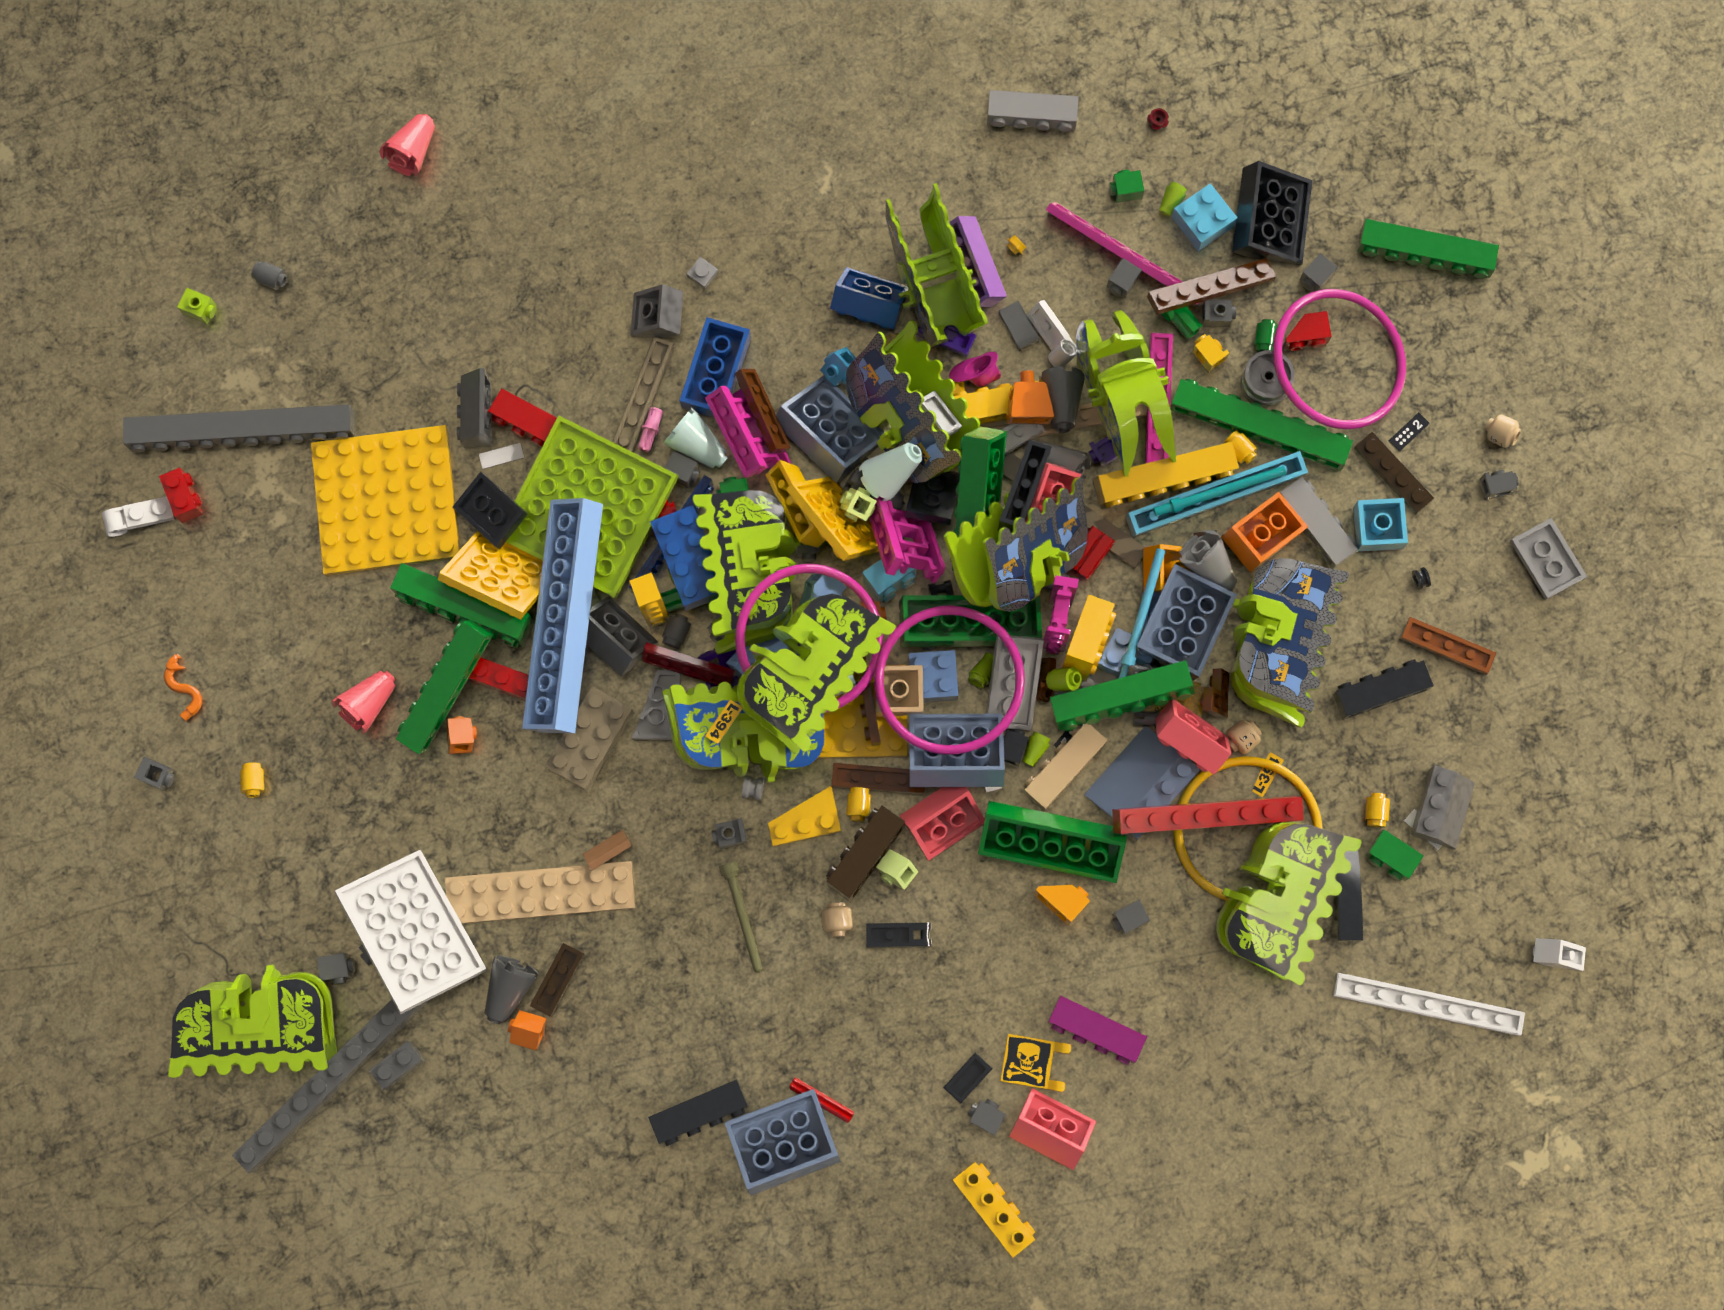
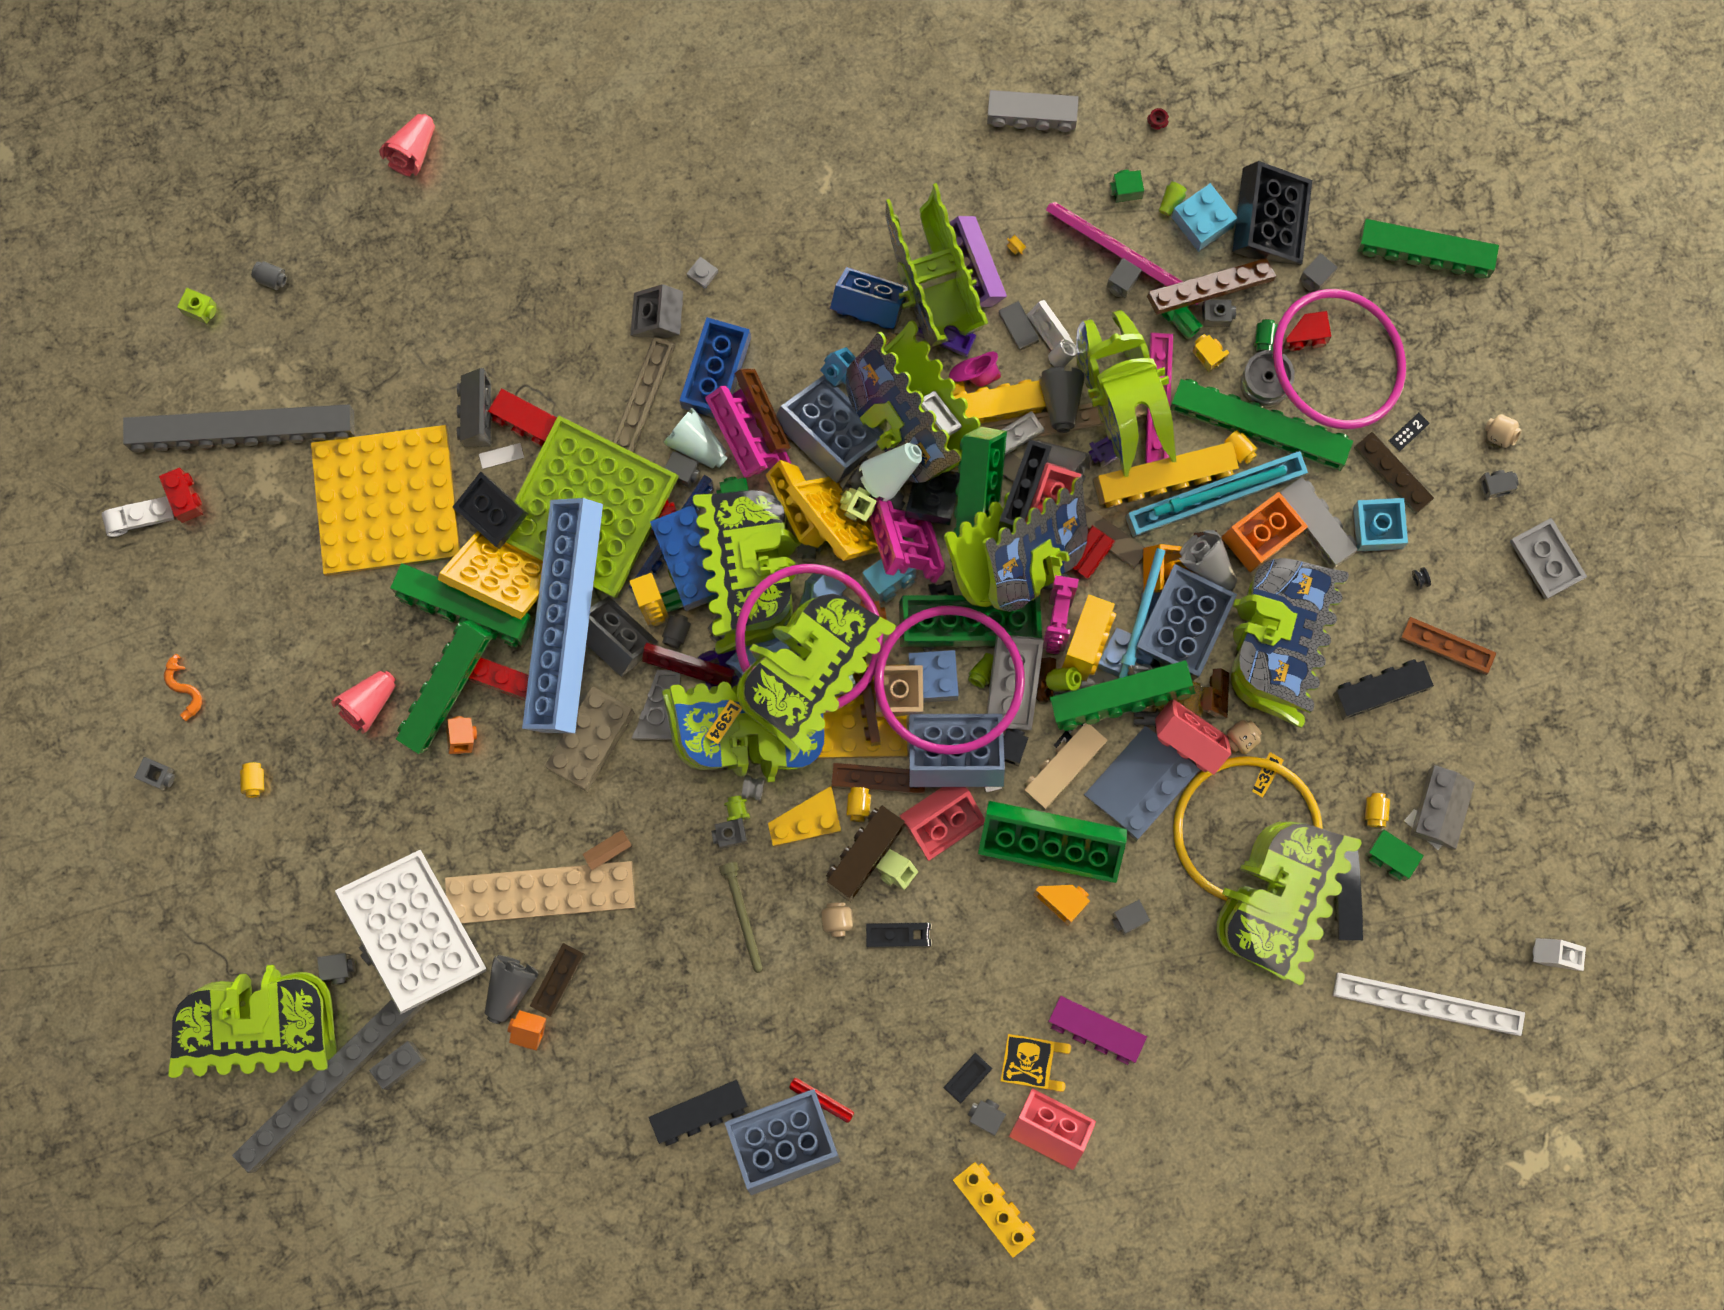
bright pink axle [638,407,663,453] -> none
orange torso [1006,370,1054,424] -> none
lime cone [1022,731,1051,767] -> none
red brick [1112,796,1304,834] -> none
none -> lime brick [724,795,750,822]

